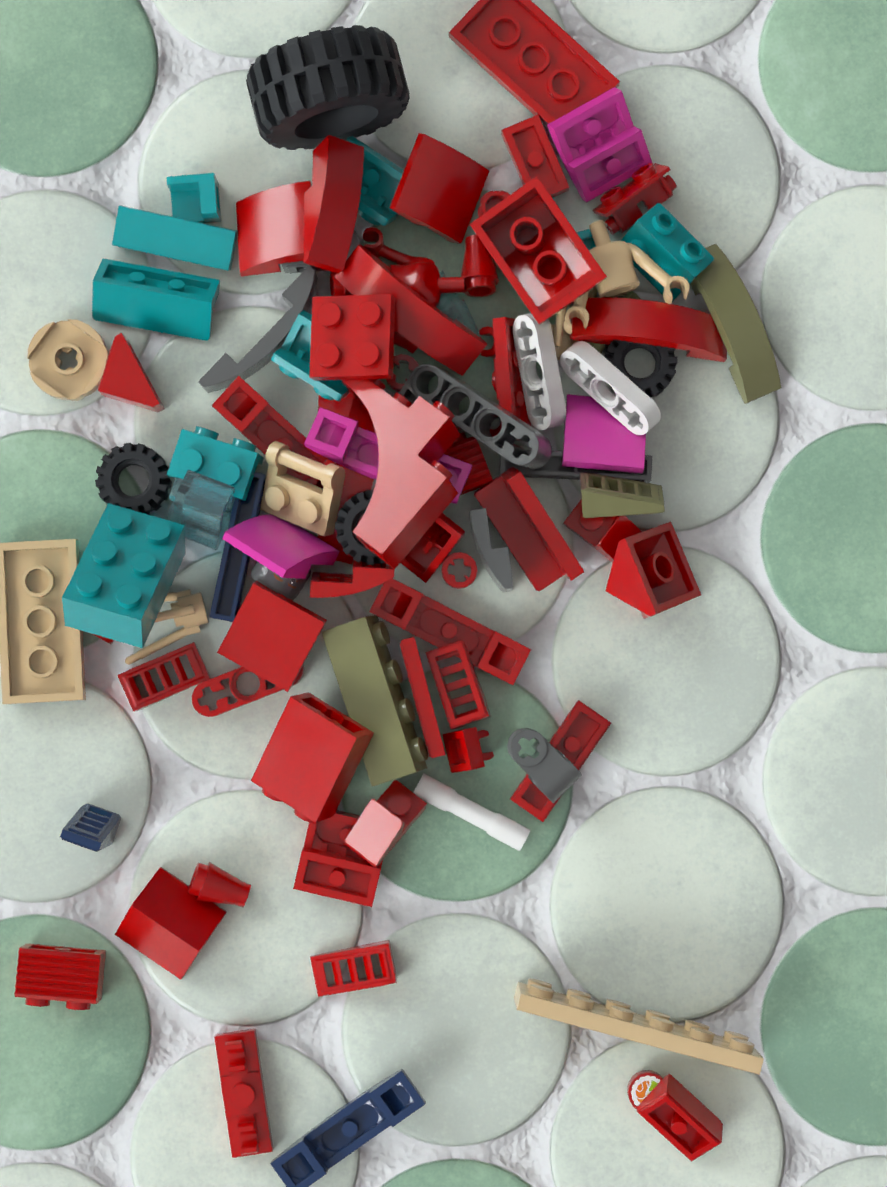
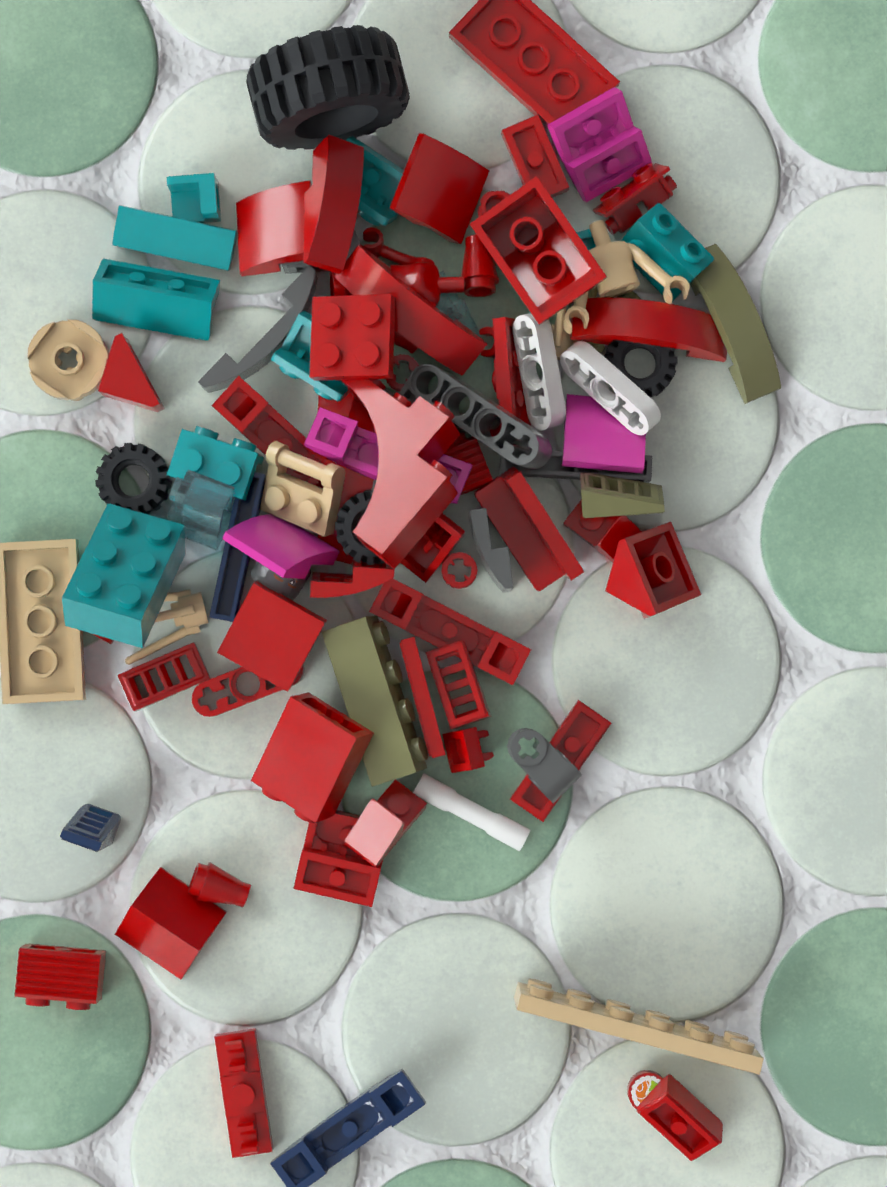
red slope [310,940,397,997] -> none

